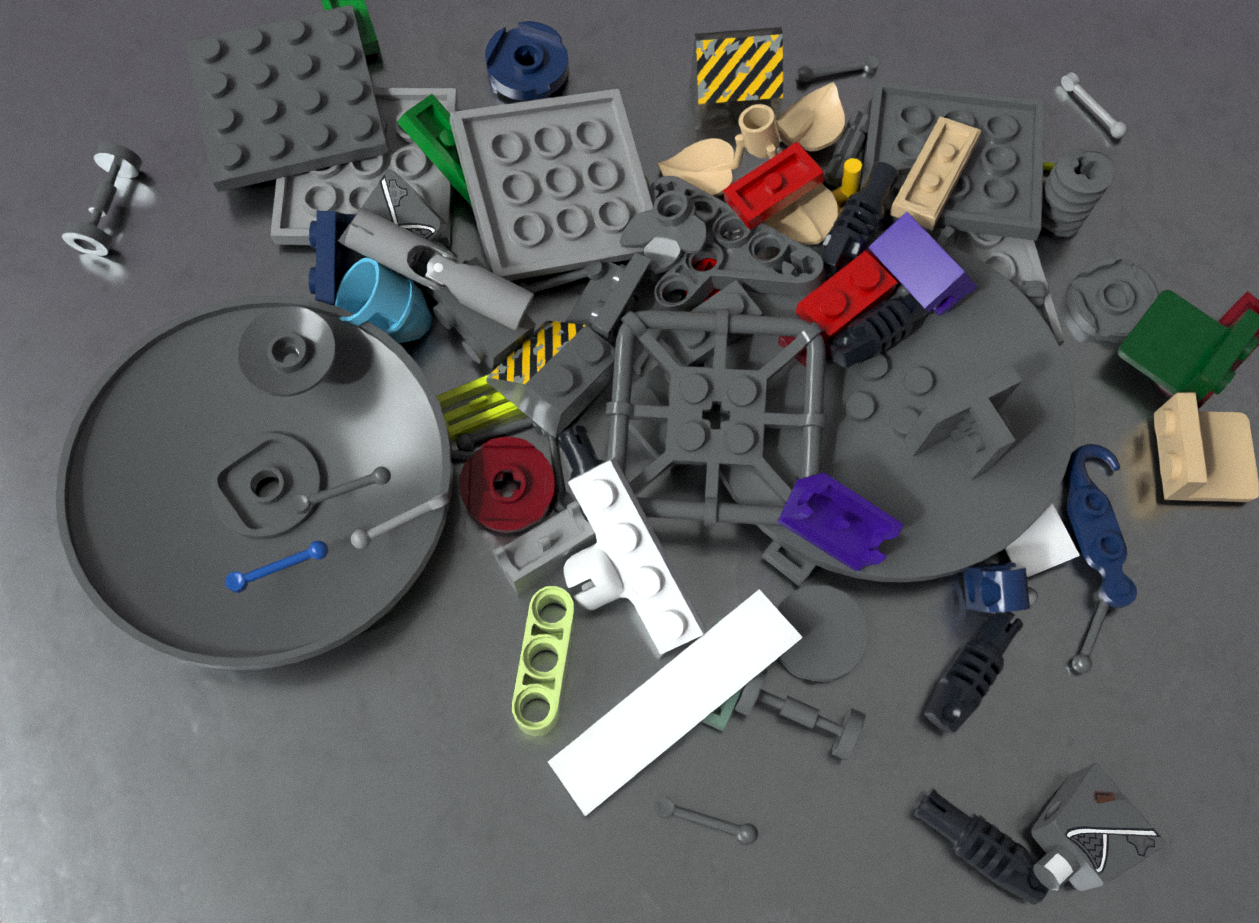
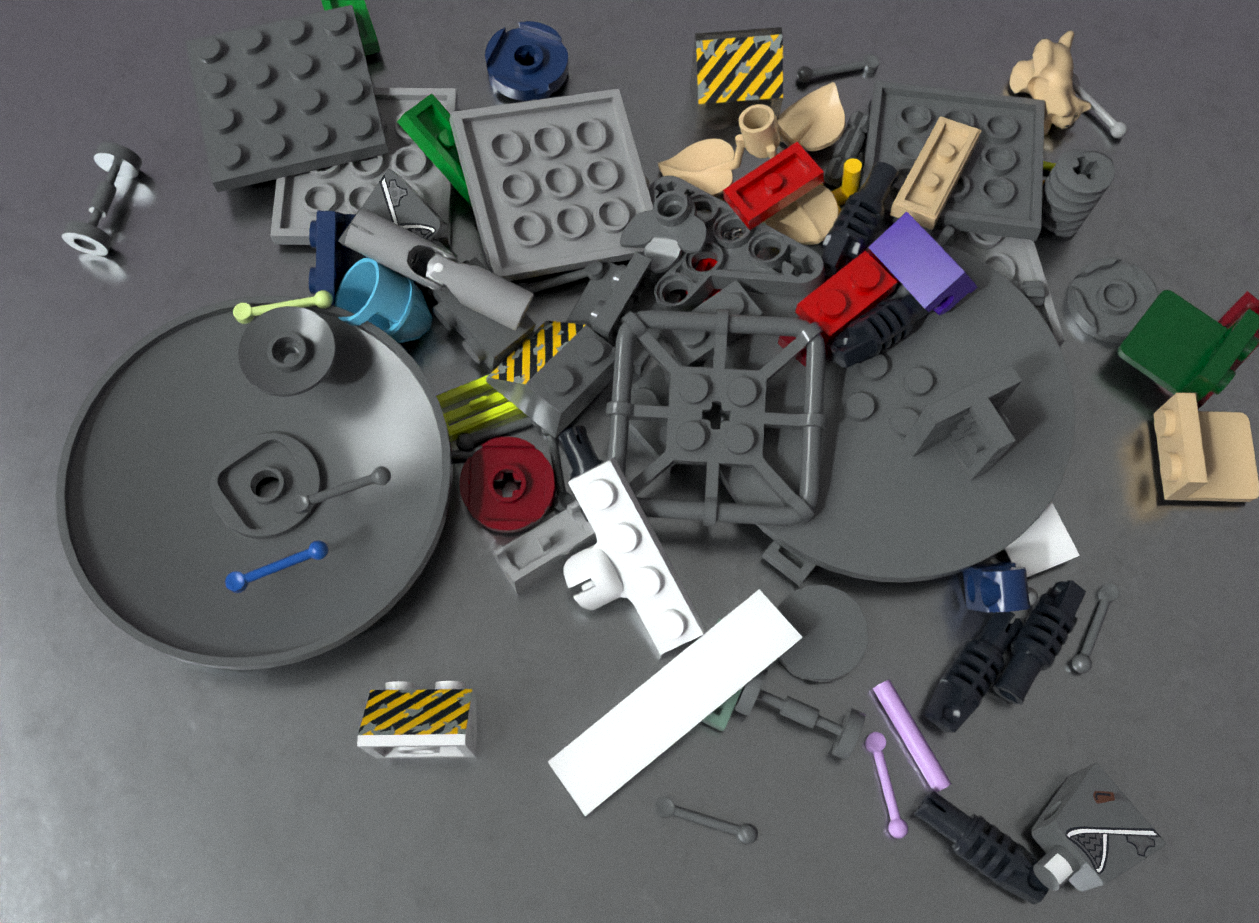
light grey hinge [351,493,449,549] -> none
yellowish green beam [512,586,575,736] -> none
dark purple hinge [777,473,904,571] -> none
dark blue piece [1067,444,1137,608] -> none
none -> yellowish green hinge [233,290,333,324]
none -> slope [357,681,478,758]
none -> lavender hinge [865,732,908,839]
none -> lavender piece [873,679,952,792]
none -> black hinge [993,580,1086,705]
none -> tan animal [1009,31,1092,136]

